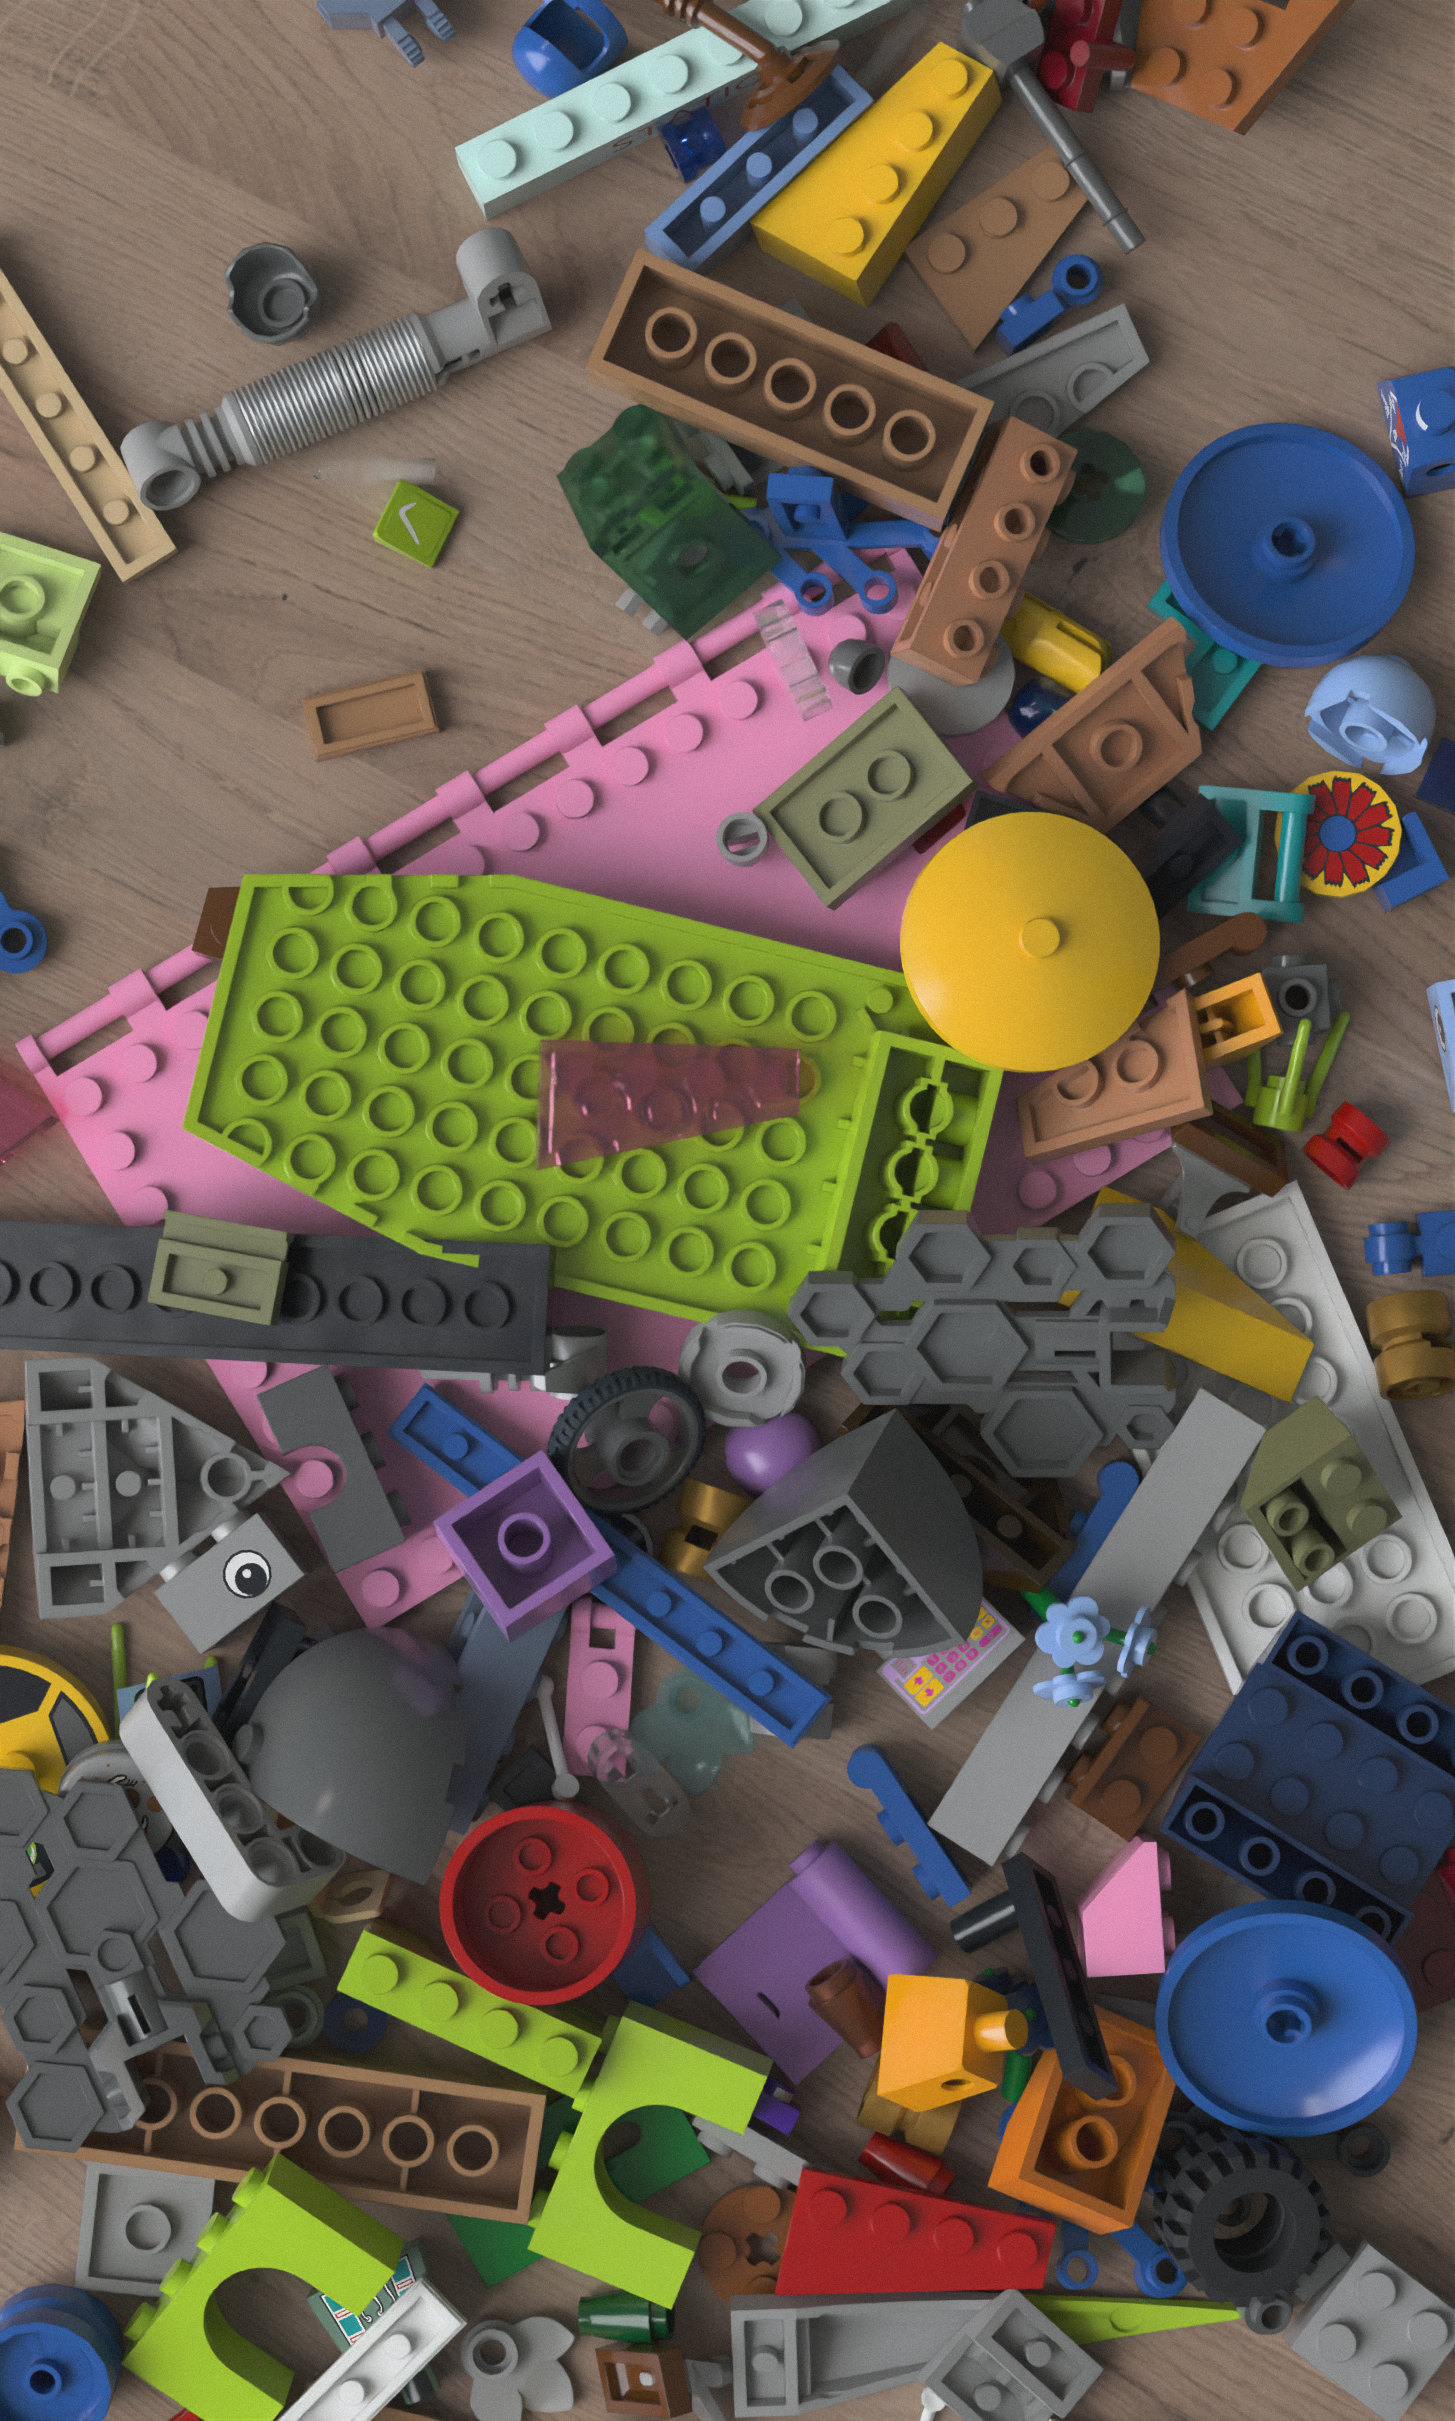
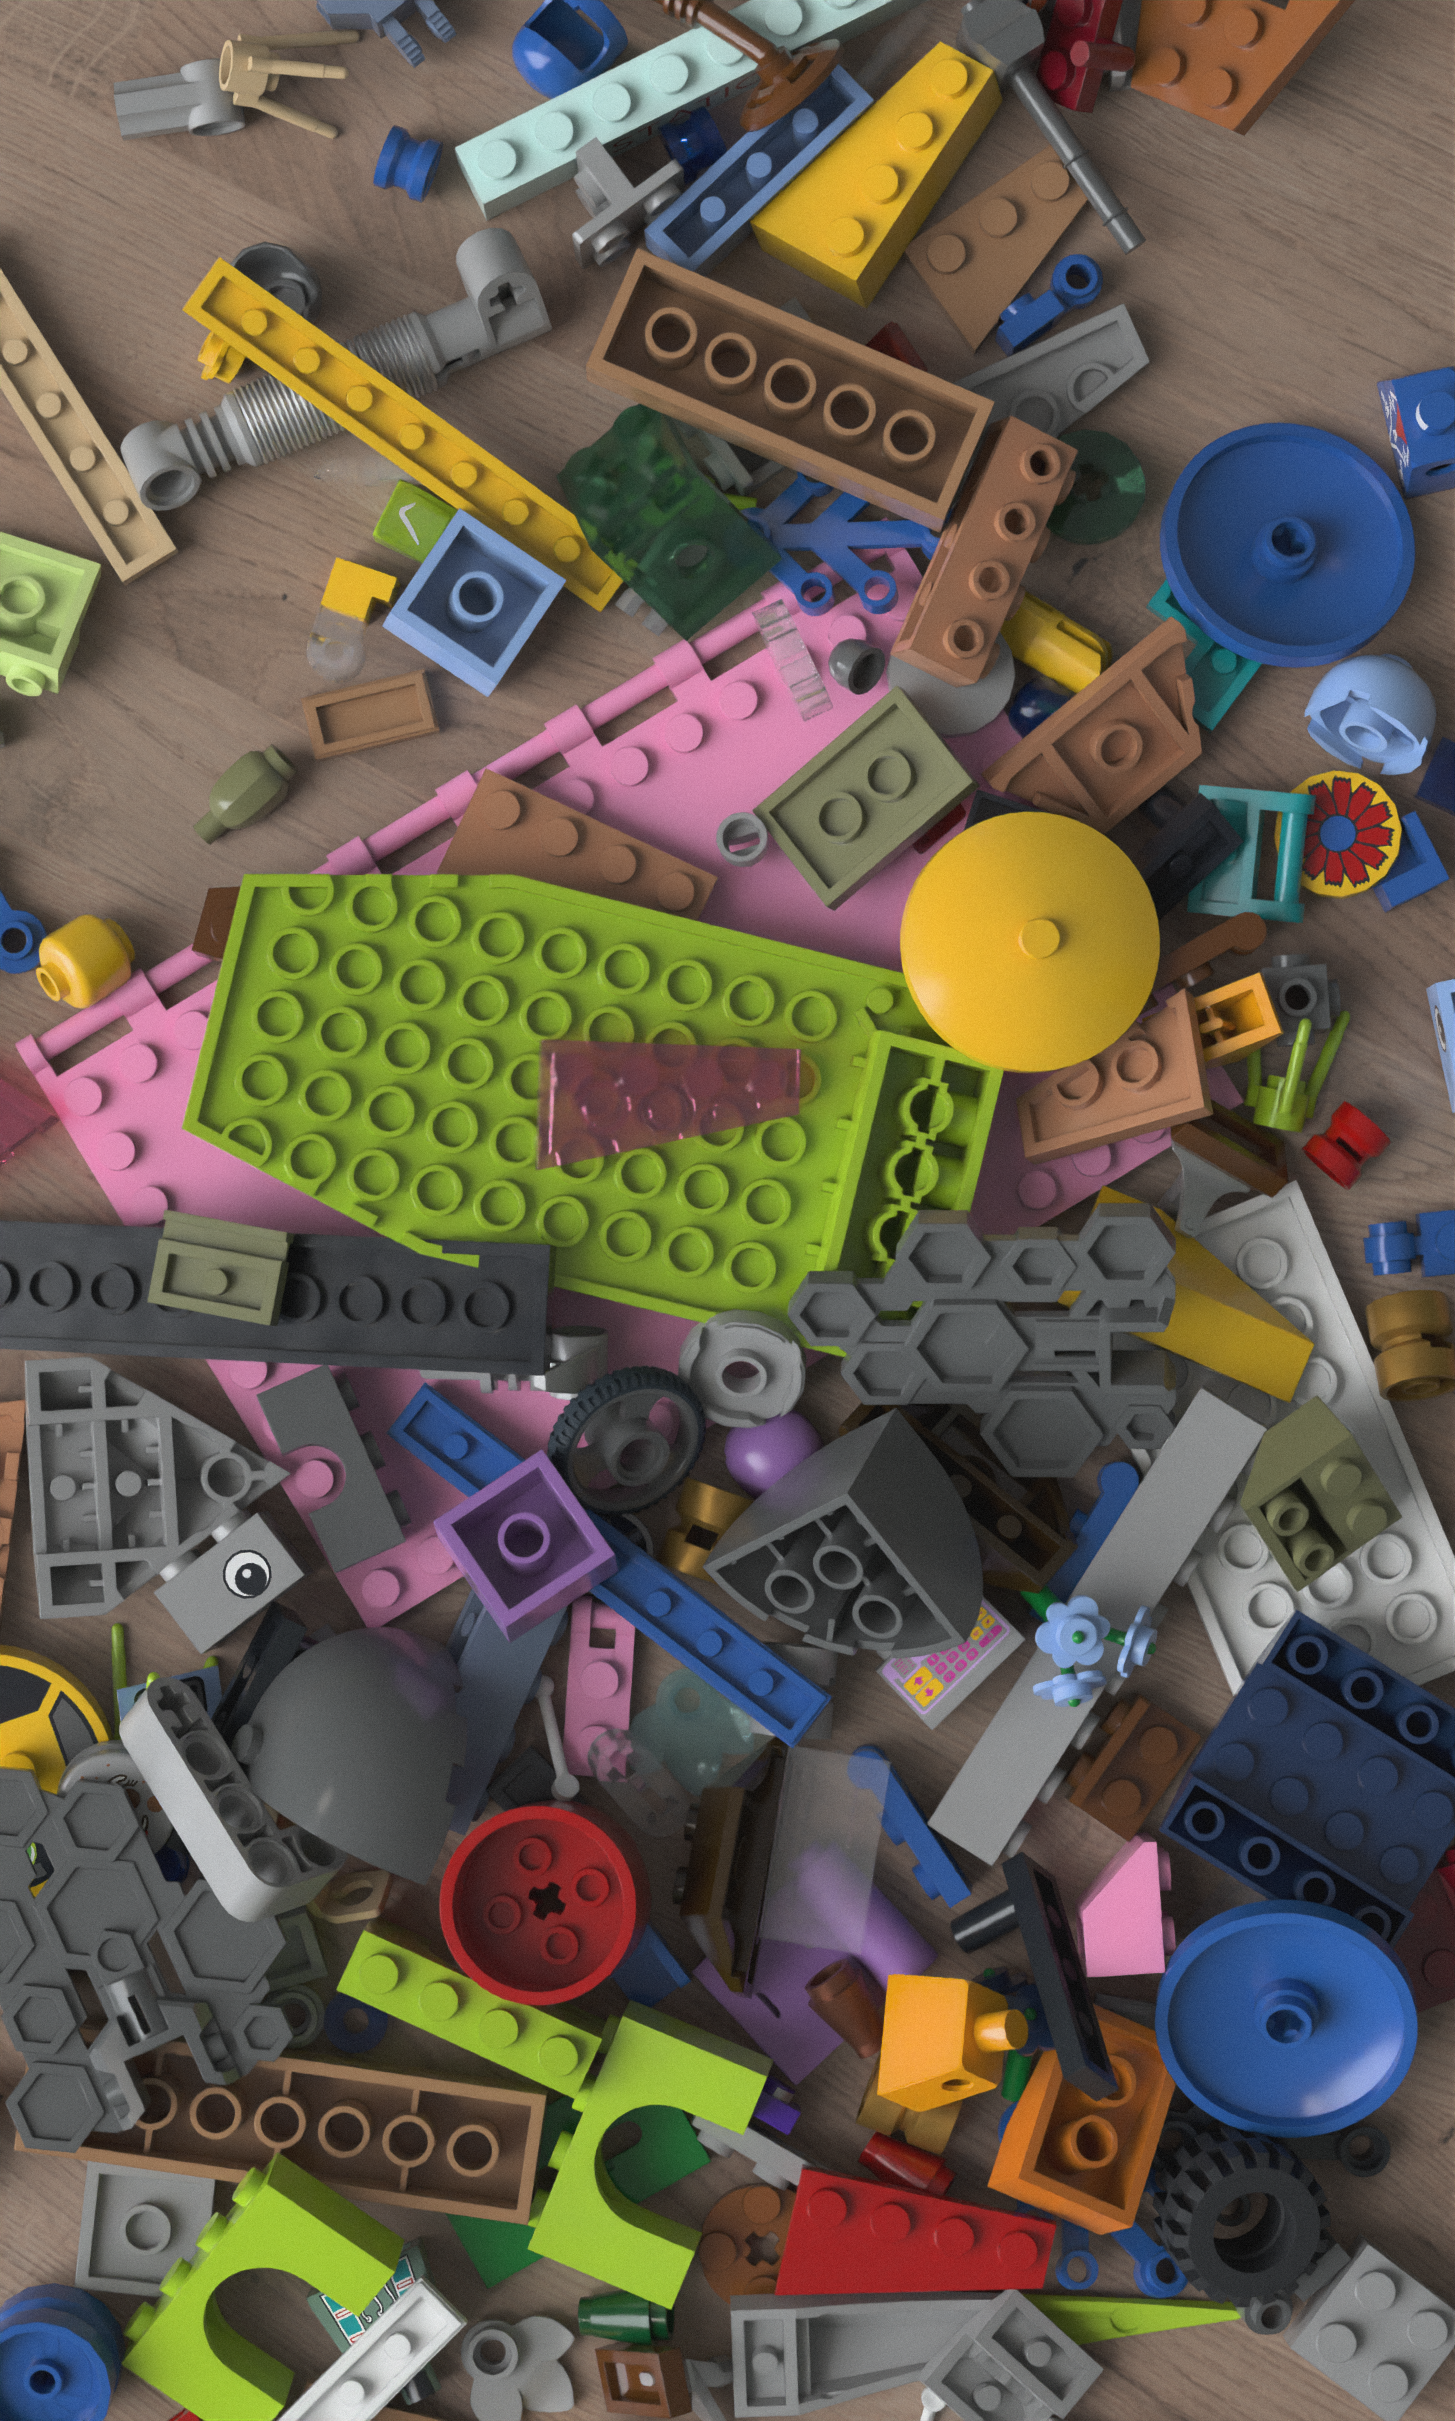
blue plate [766,466,850,541] -> none
none -> yellow head [36,914,135,1009]
none -> light grey piece [113,58,245,141]
none -> yellow plate [182,257,637,613]
none -> olive plant [193,744,298,845]
none -> yellow plate [197,331,246,384]
none -> tan plant [219,30,360,139]
none -> leg [306,557,401,684]
none -> blue wheel [373,125,443,203]
none -> light blue brick [382,508,566,697]
none -> nougat wing [436,768,718,921]
none -> light grey bracket [572,137,685,269]
none -> dark brown wedge [672,1736,797,1999]
none -> clear piece [759,1746,891,1954]

